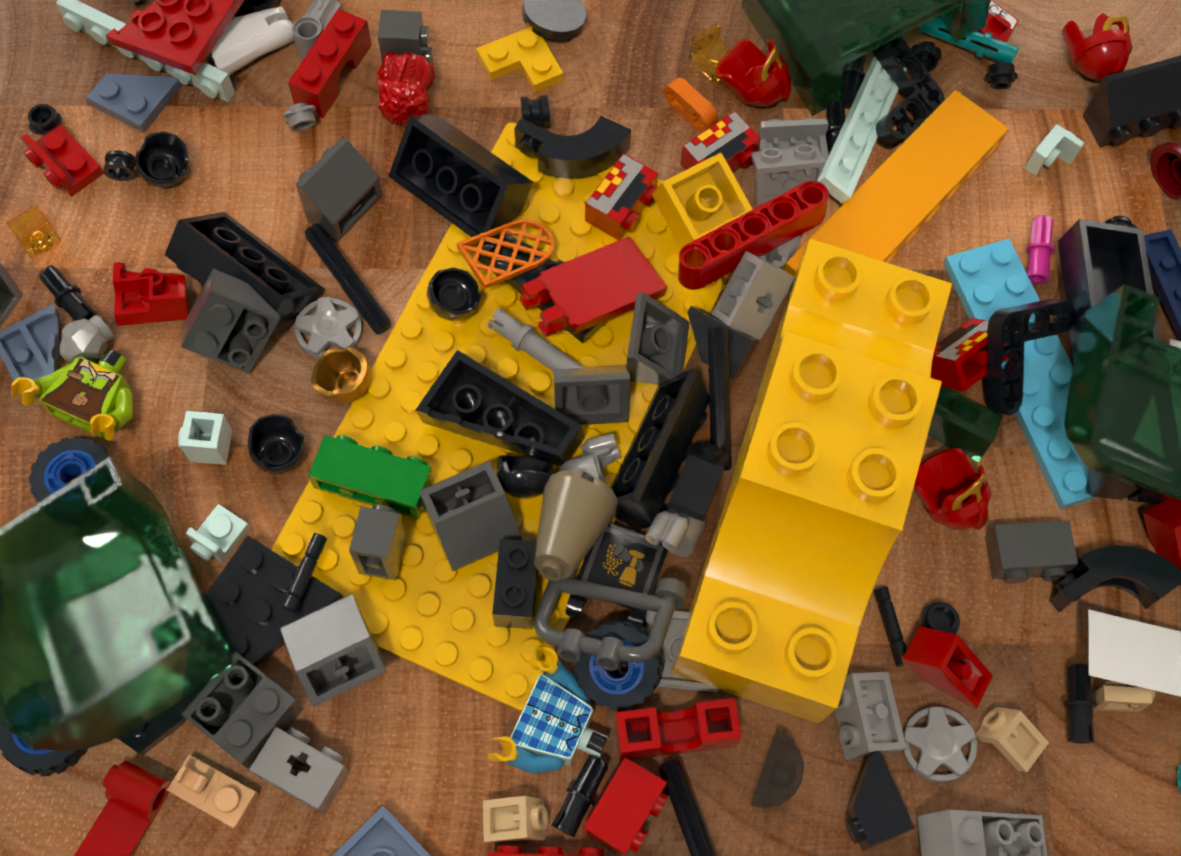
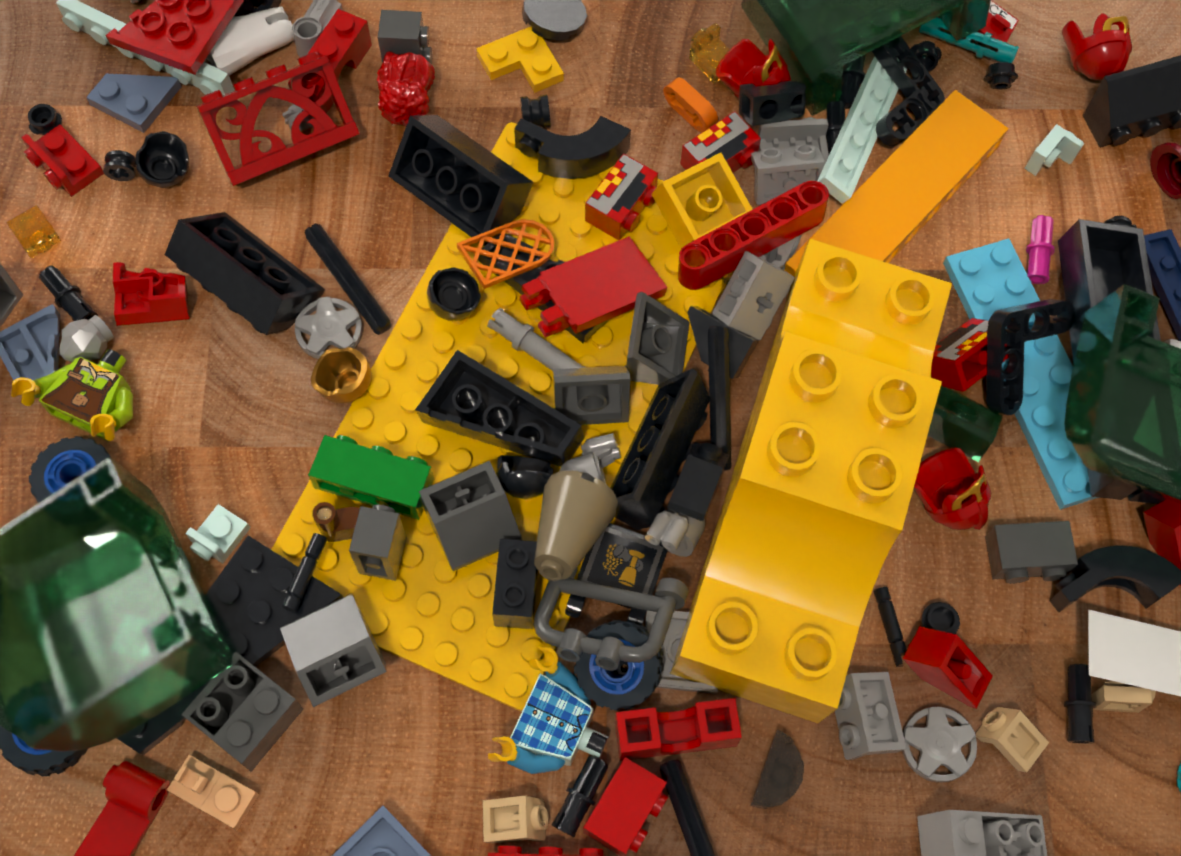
light aqua brick [178,411,233,465] -> none
dark grey slope [181,269,280,373] -> none
black hair [247,414,305,474] -> none
light grey brick [249,727,350,815] -> none
dark grey slope [296,137,383,242] -> none
black slope [845,751,915,851] -> none
none -> red fence [196,52,360,186]
none -> reddish brown piece [312,502,360,542]
none -> black leg [739,81,806,126]

